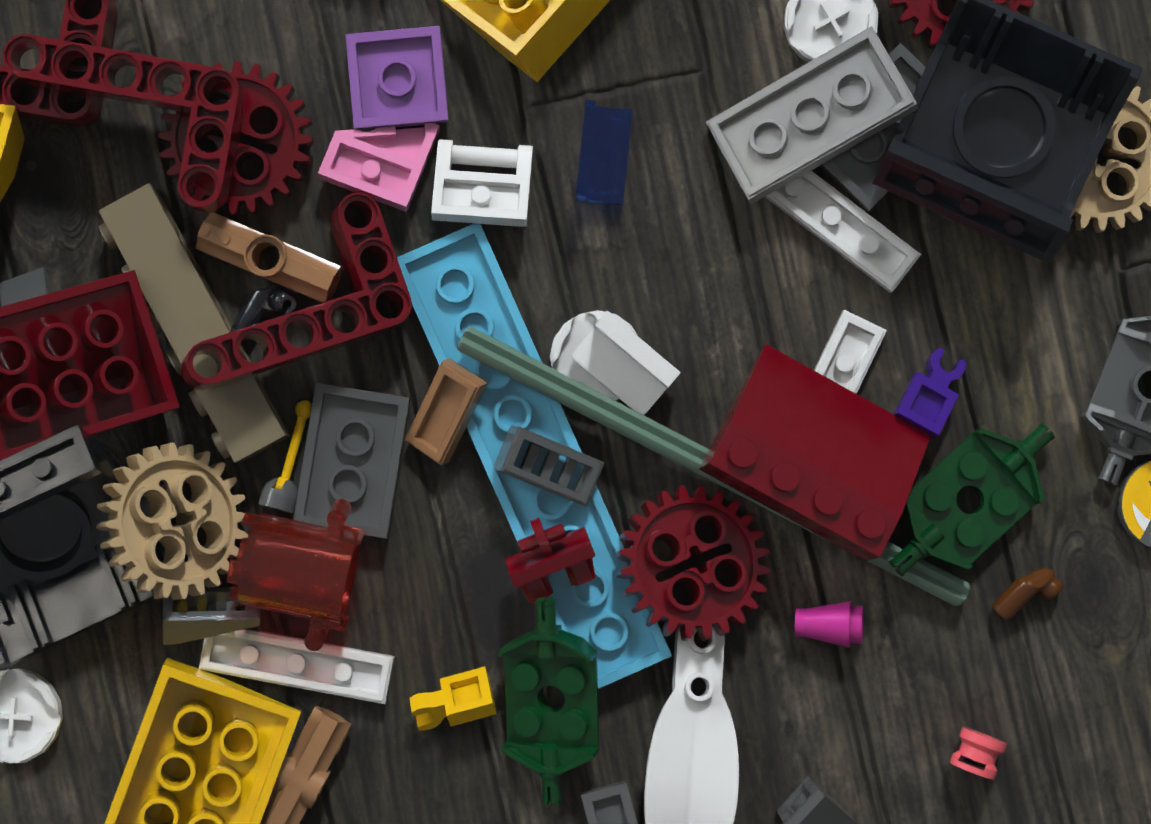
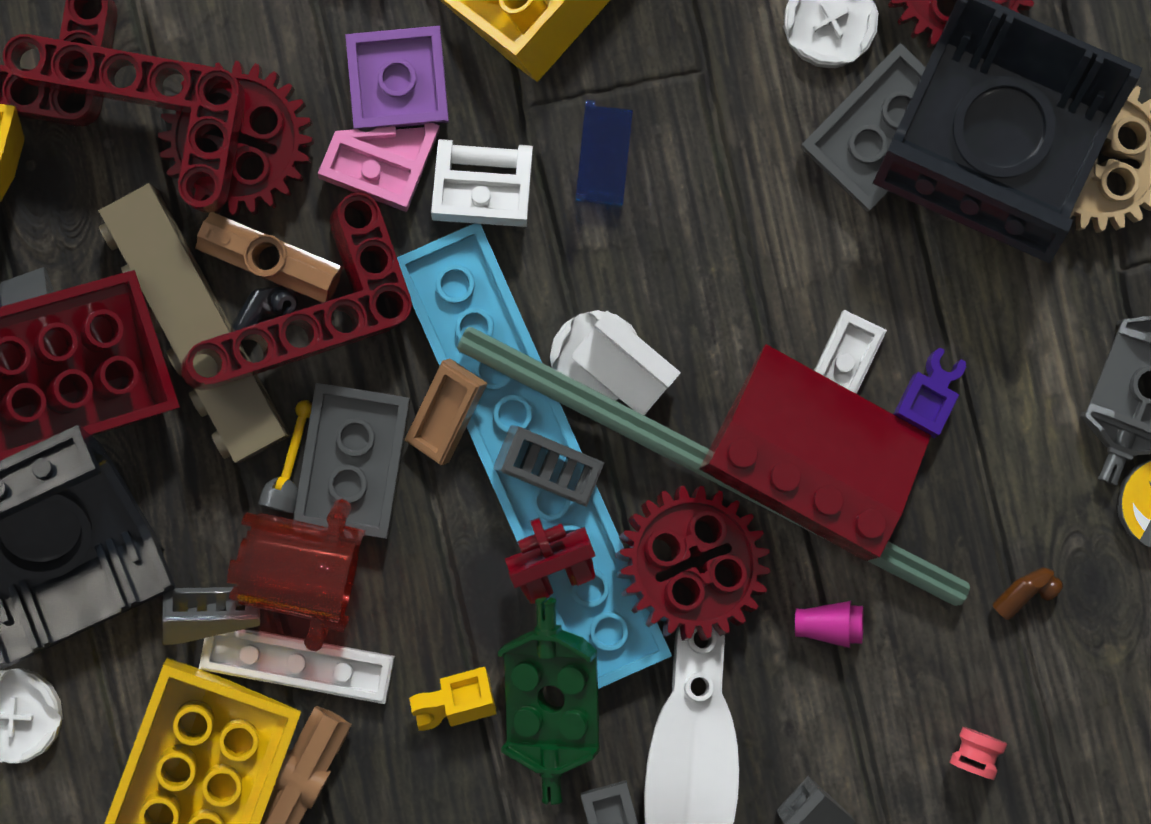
tan gear [96,443,249,600] -> none
light grey tile [706,26,919,204] -> none
white tile [765,171,921,293] -> none
dark green plate [889,423,1055,577] -> none

